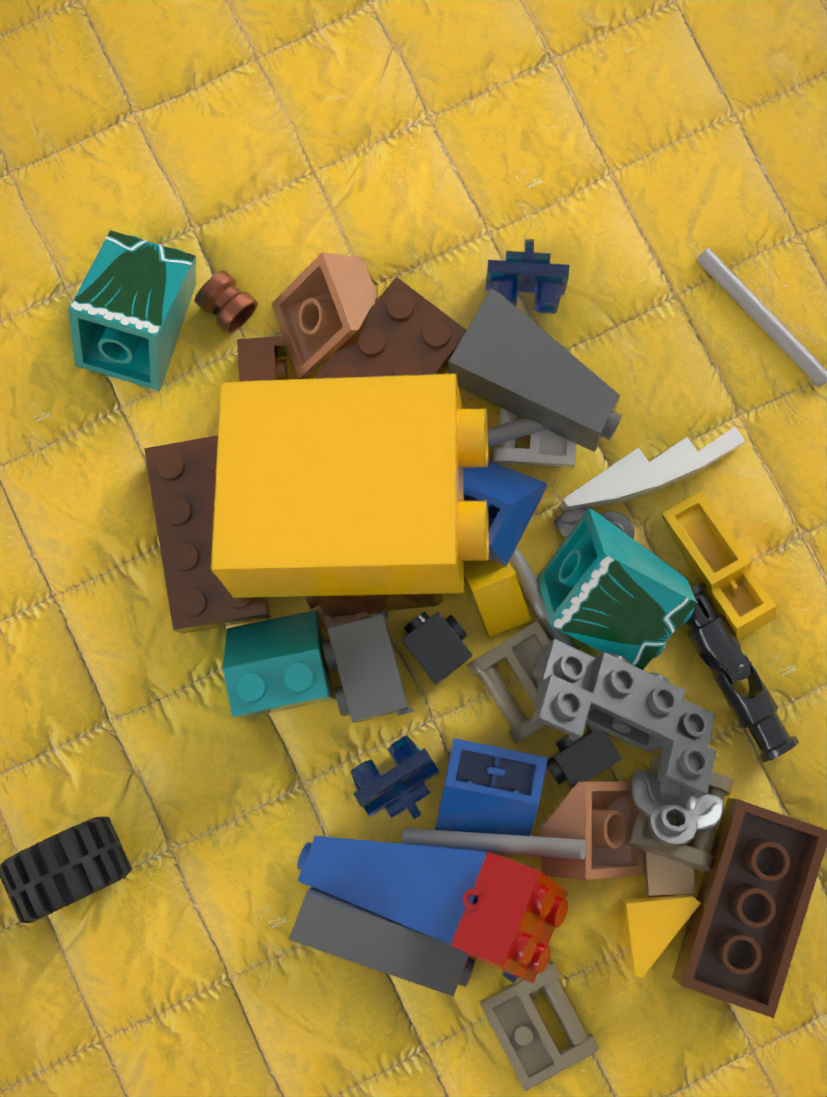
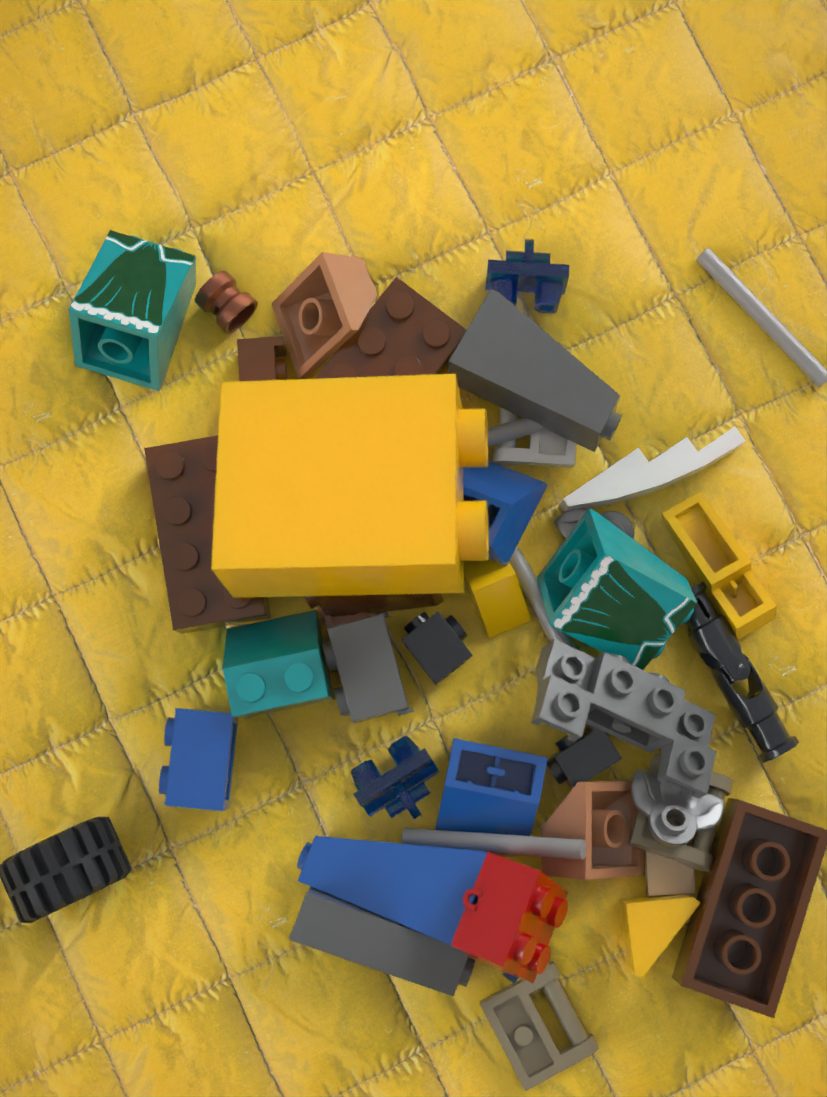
dark tan plate [467,621,551,744] -> none
none -> blue slope [159,708,238,811]

